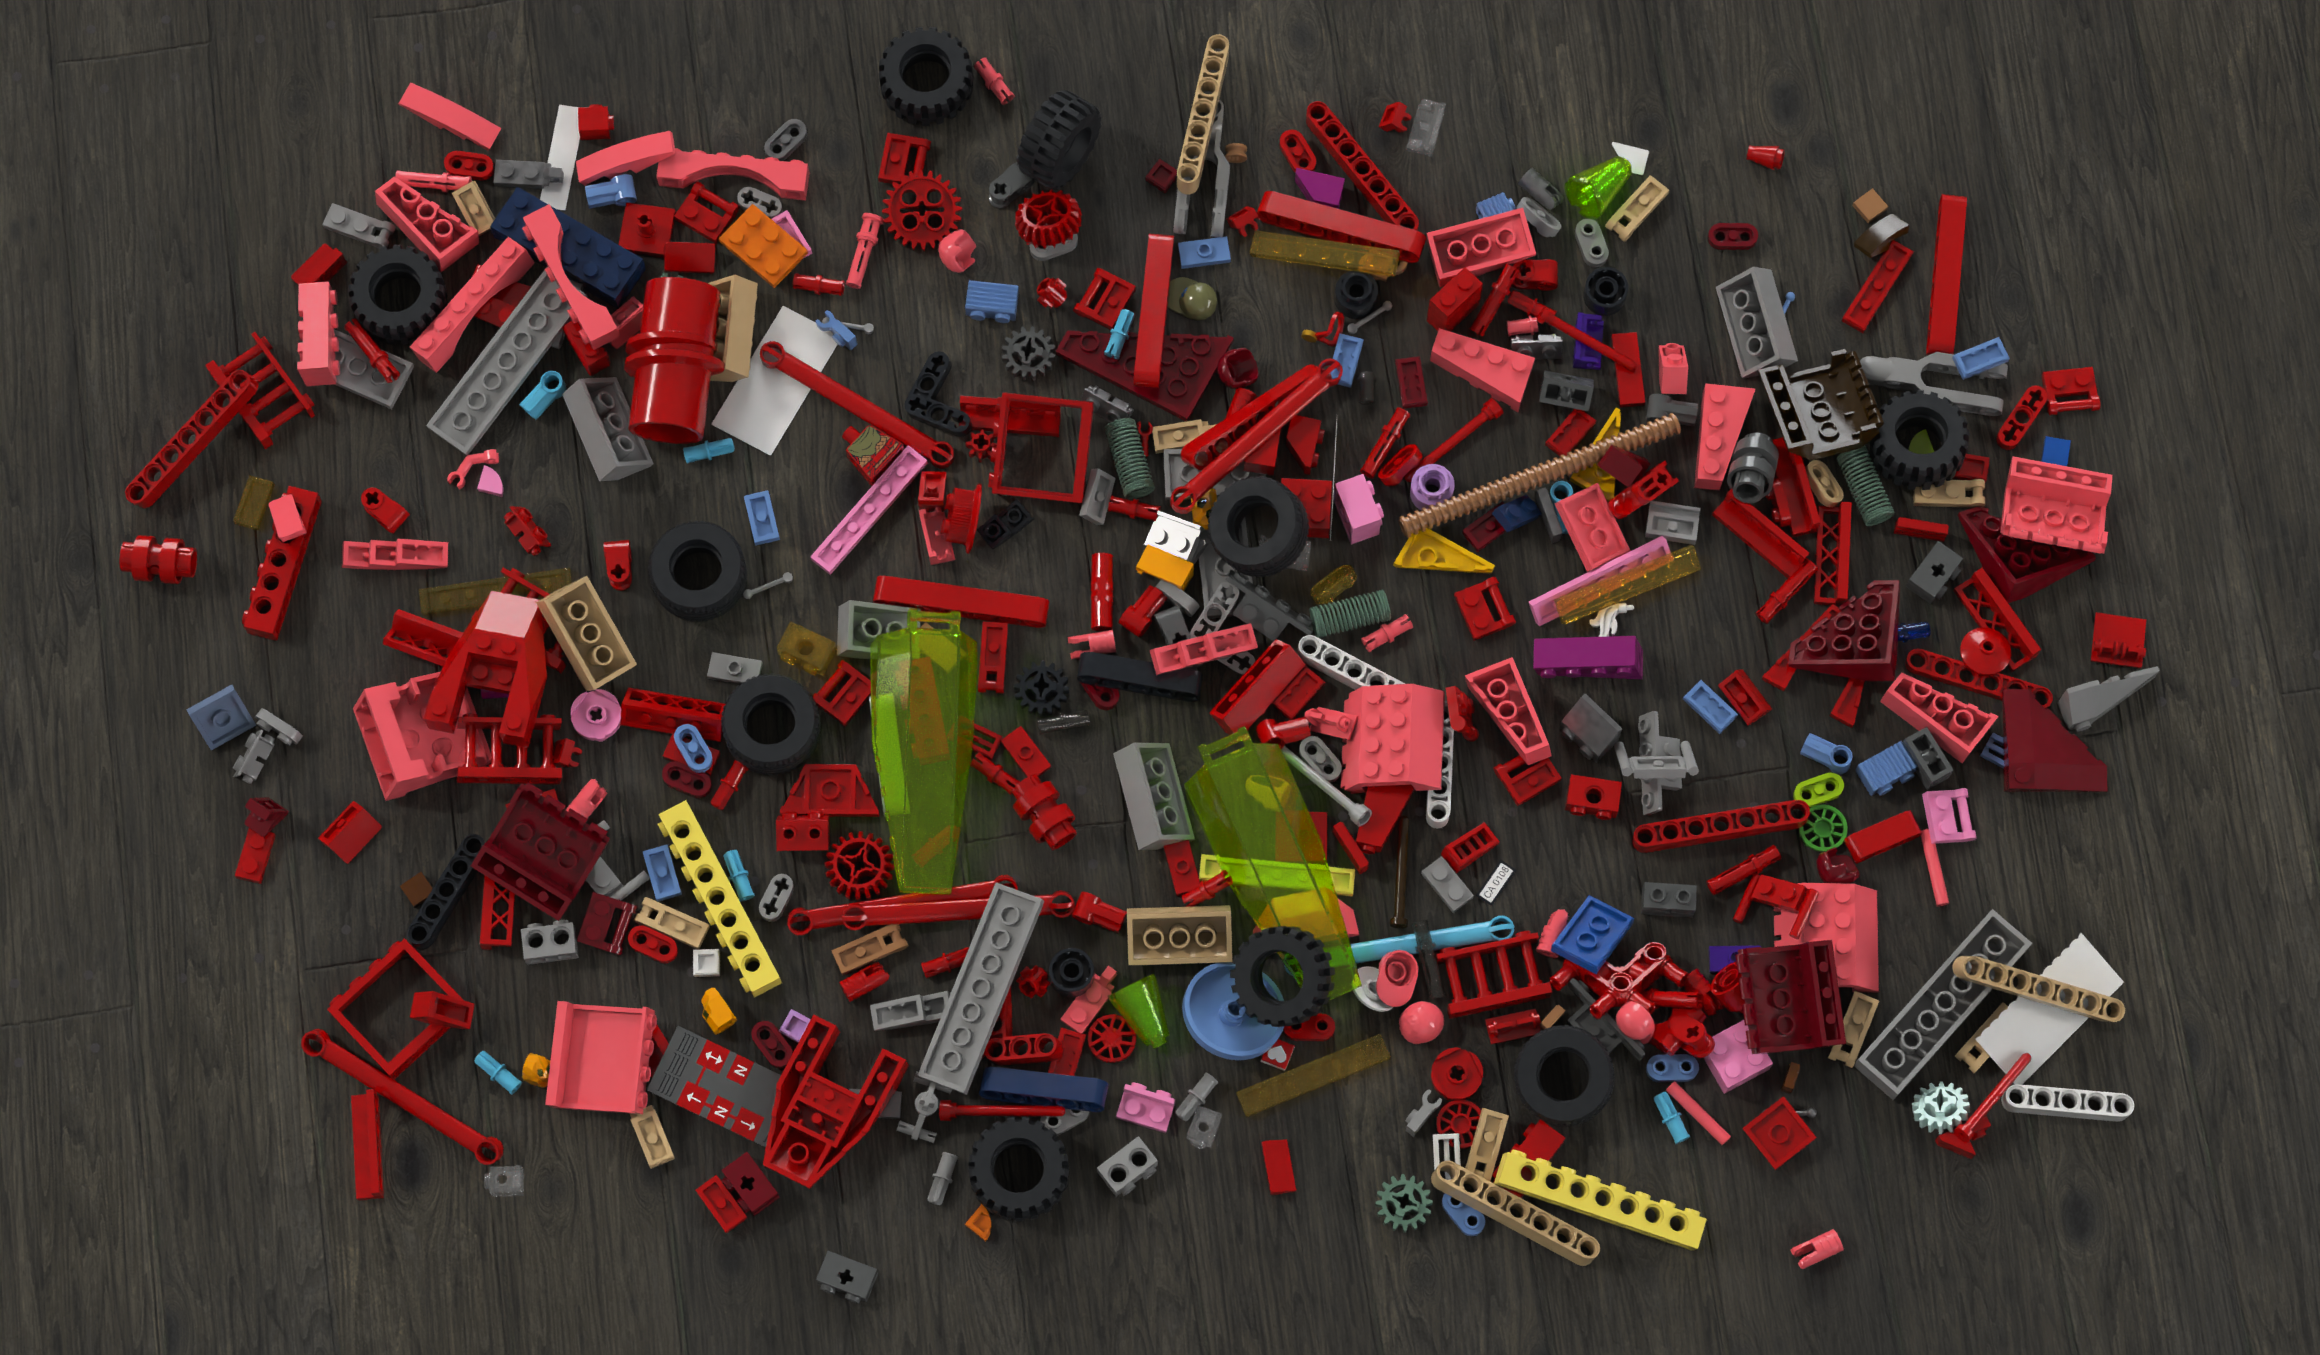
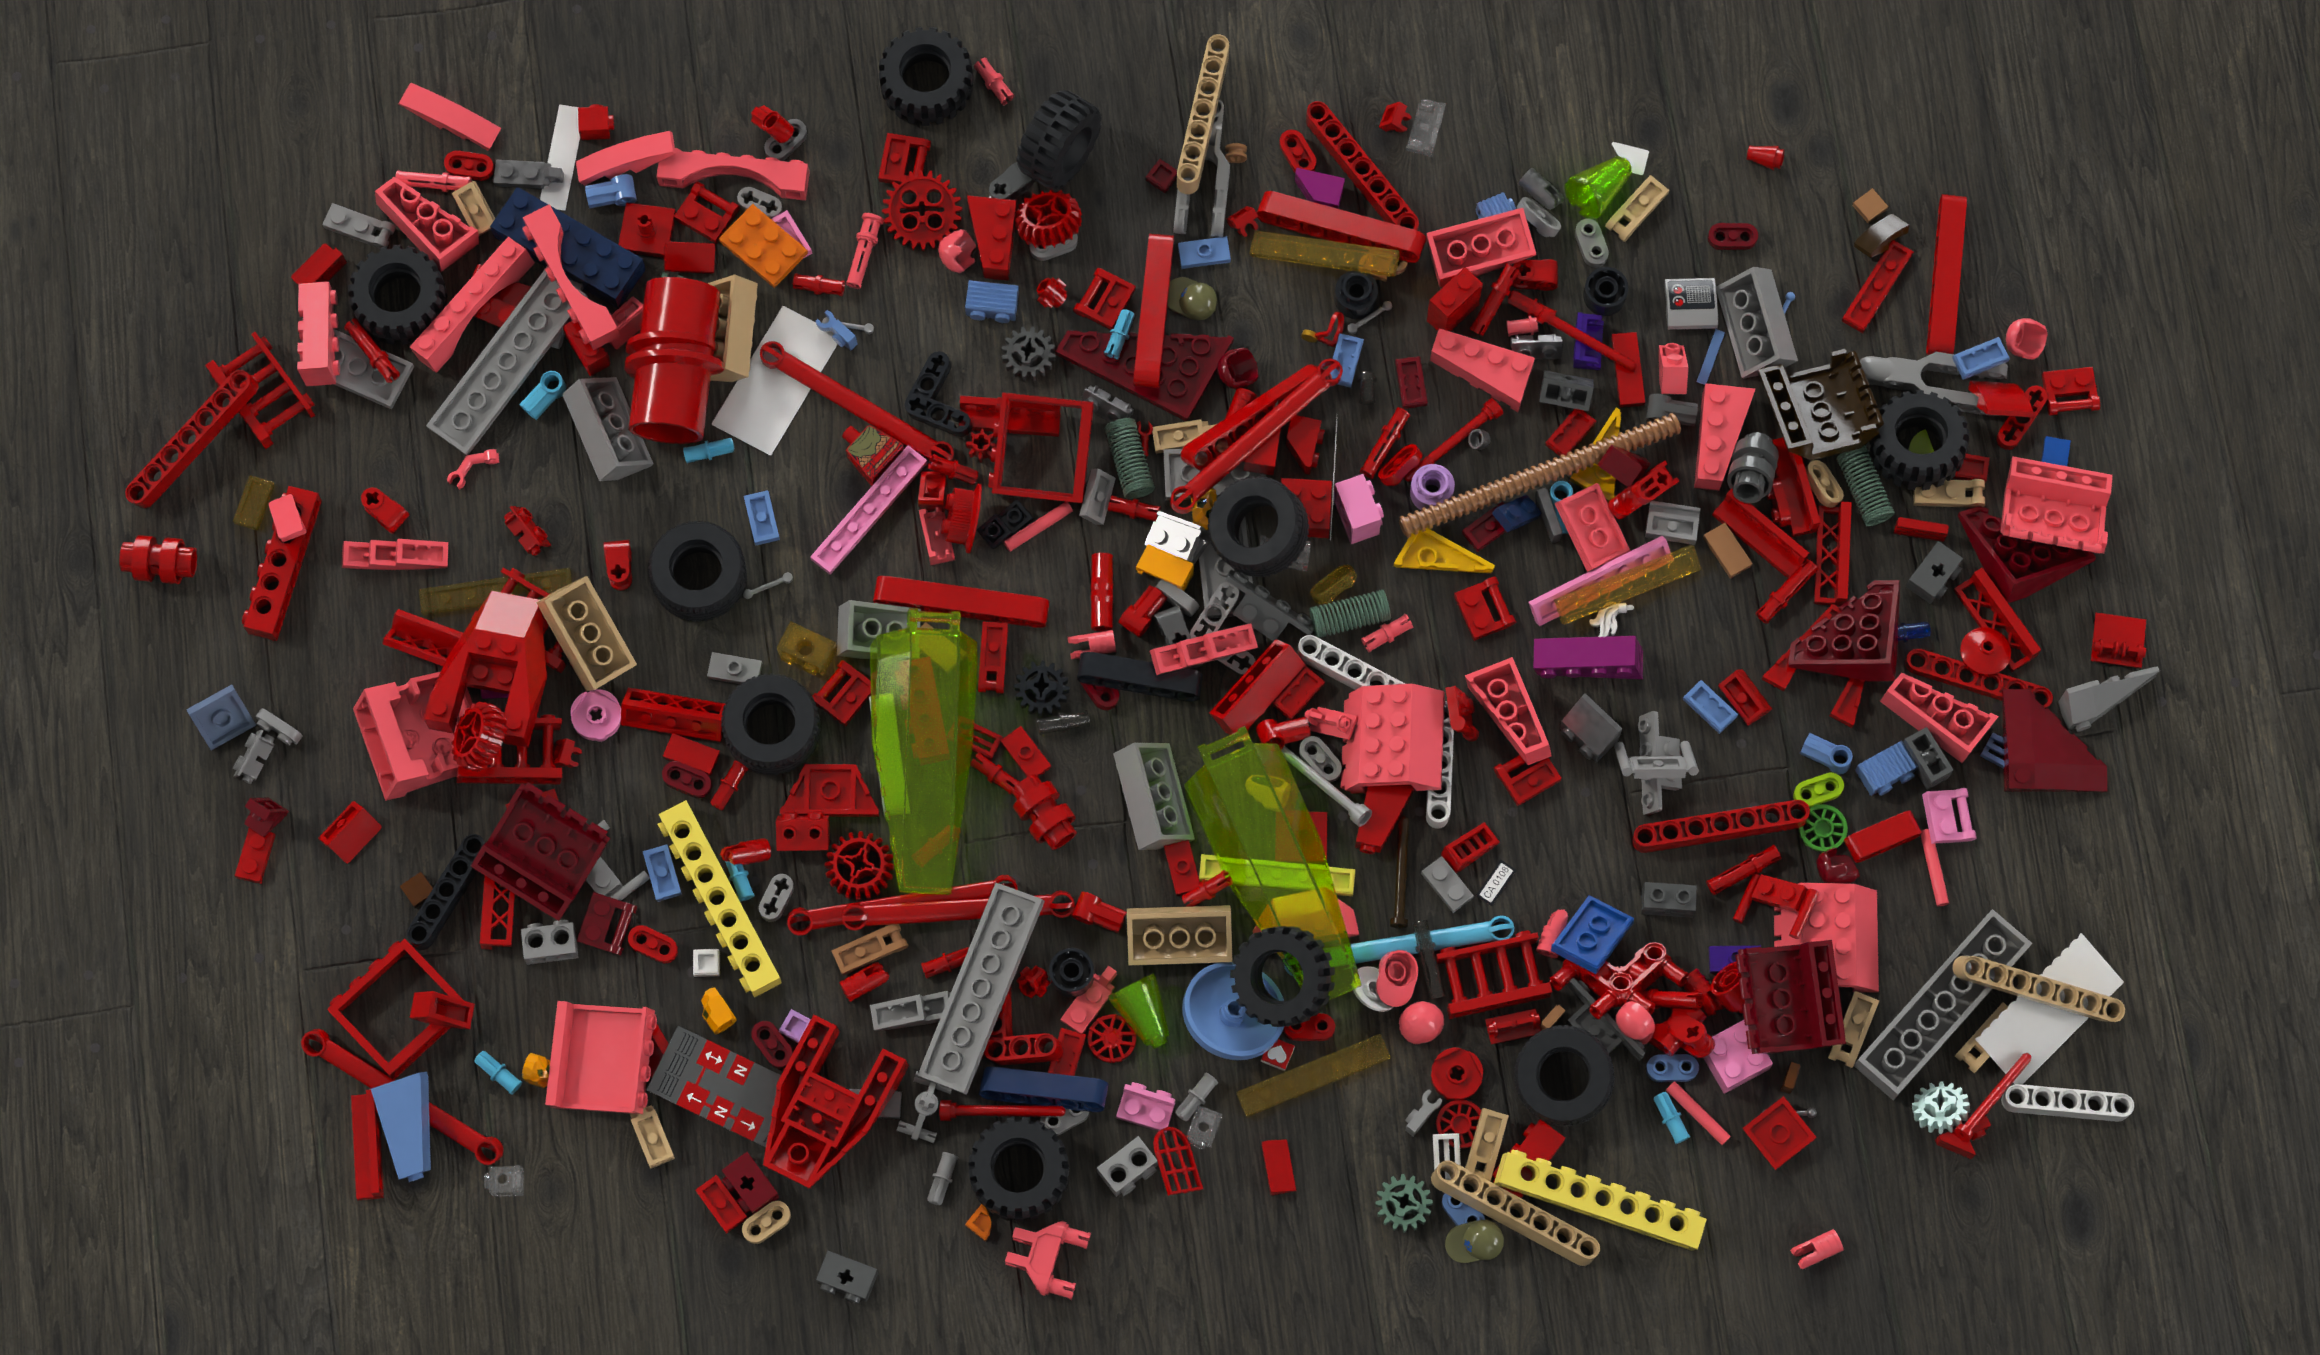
bright pink tile [477,465,504,497] -> none
coral hinge [566,779,607,819] -> none
tan plate [633,897,710,950] -> none
medium blue plate [674,724,713,773] -> none
red tile [1332,822,1369,874] -> none
red brick [1565,774,1622,820] -> none
none -> medium blue slope [371,1072,431,1182]
none -> red gear [451,702,507,772]
none -> red hinge [719,838,771,865]
none -> tan plate [742,1201,791,1244]
none -> red piece [751,105,794,143]
none -> red axle [928,454,978,484]
none -> red wedge [967,195,1017,281]
none -> coral piece [1003,501,1073,552]
none -> coral connector [1005,1221,1091,1300]
none -> red window [1153,1127,1203,1196]
none -> olive cap [1445,1220,1504,1263]
none -> flat silver hinge [1468,429,1490,450]
none -> slope [1664,278,1718,330]
none -> medium blue sticker [1696,329,1725,385]
none -> medium nougat tile [1703,523,1752,579]
none -> red slope [1968,380,2034,417]
none -> coral hair [2006,318,2047,360]

